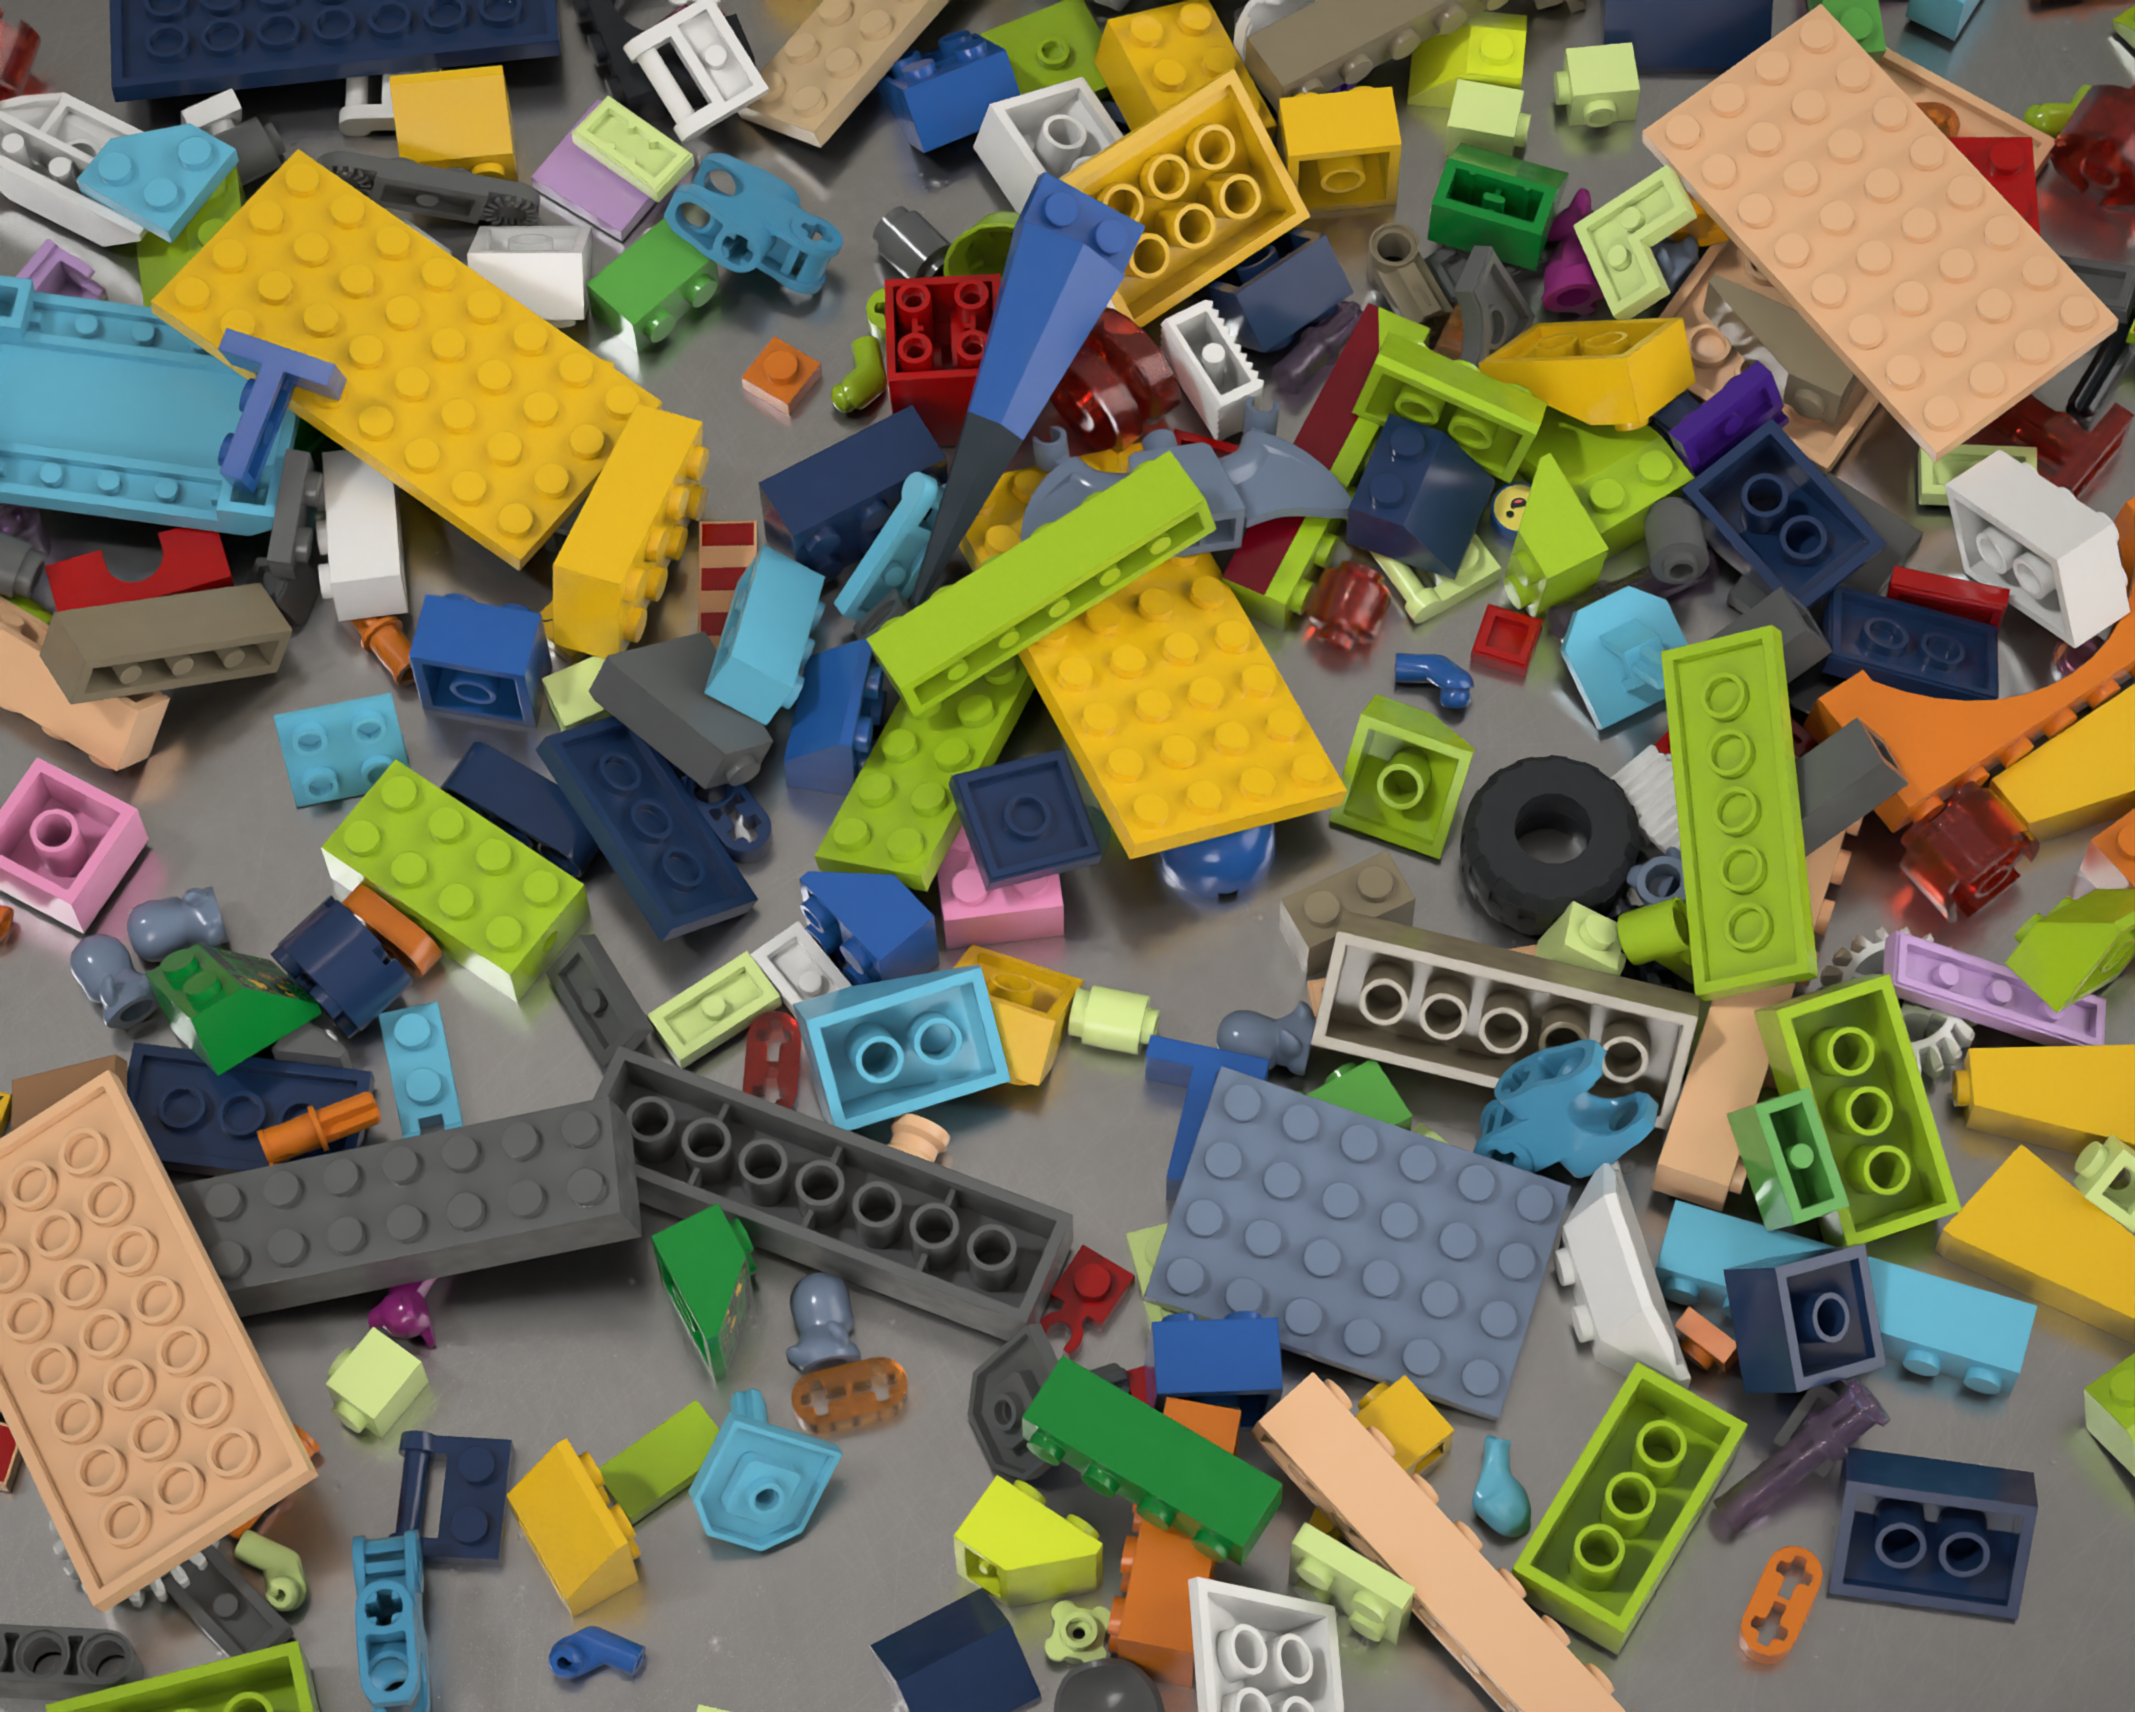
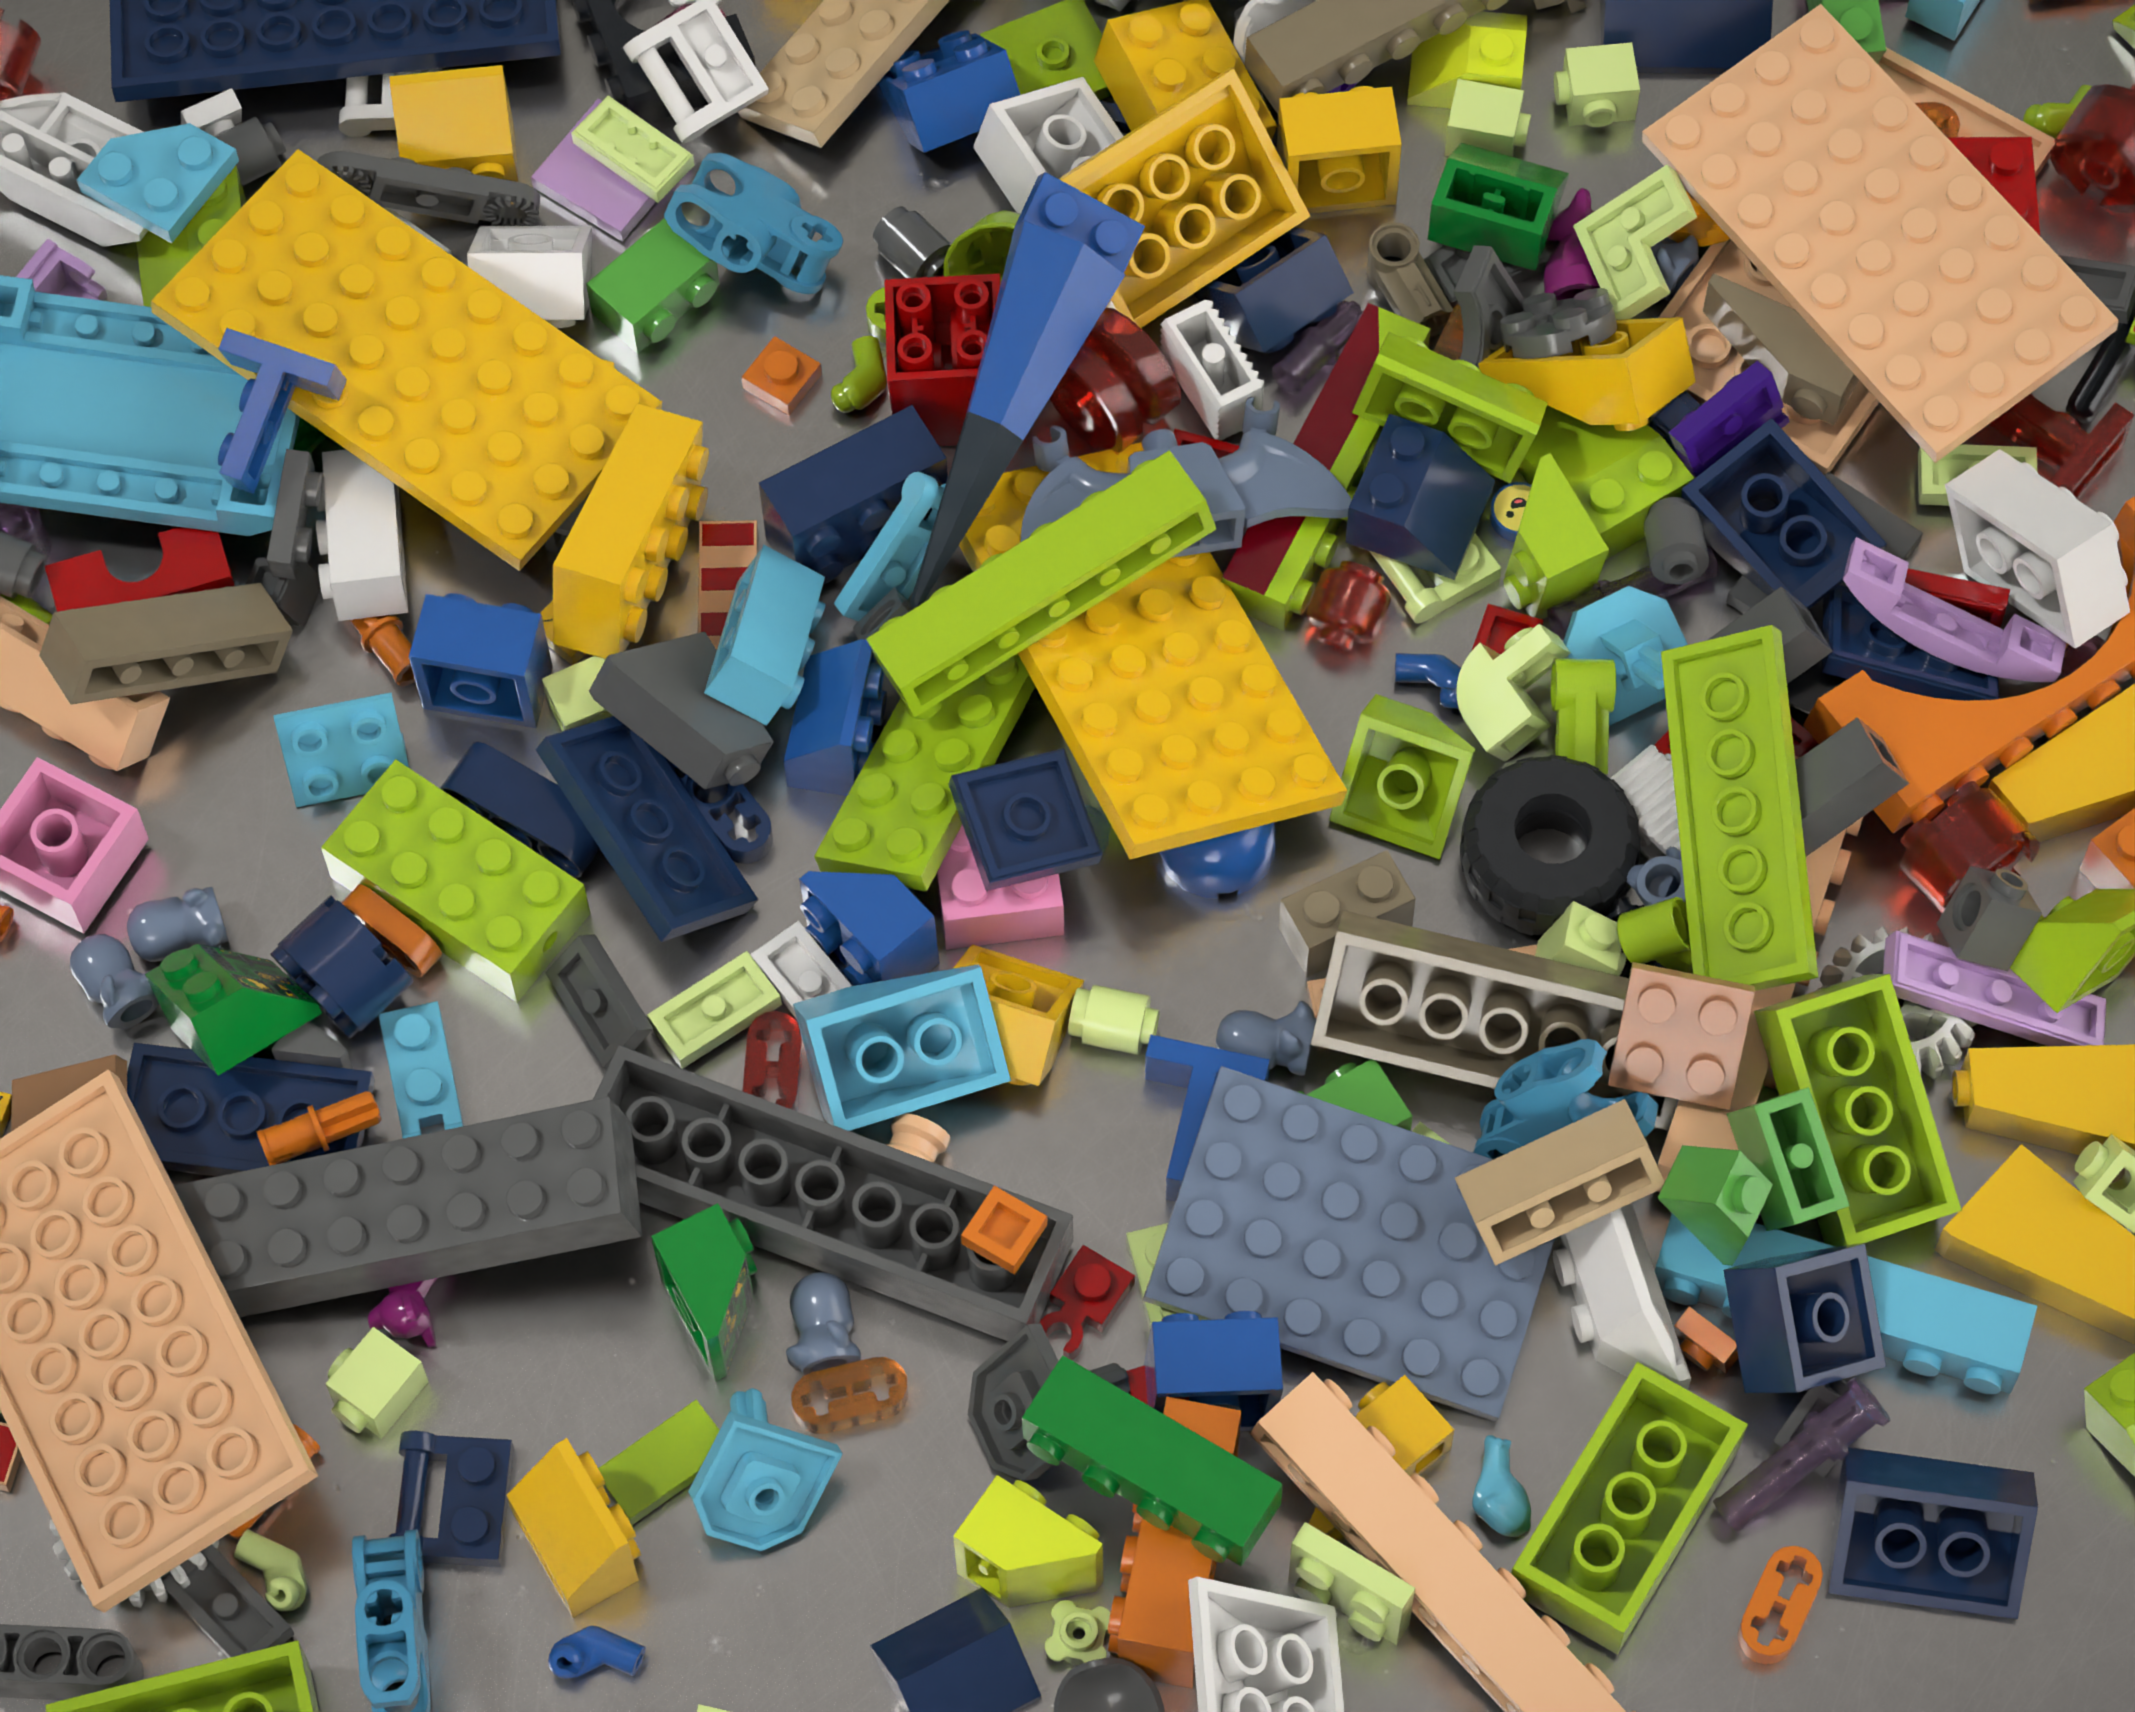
none -> orange plate [961,1186,1048,1275]
none -> tan brick [1455,1099,1665,1266]
none -> yellowish green brick [1456,624,1571,762]
none -> dark grey plate [1500,288,1618,359]
none -> lime piece [1550,658,1616,775]
none -> nougat plate [1608,962,1755,1110]
none -> bright green slope [1658,1145,1773,1266]
none -> lavender slope [1843,537,2066,682]
none -> dark grey brick [1936,866,2042,971]

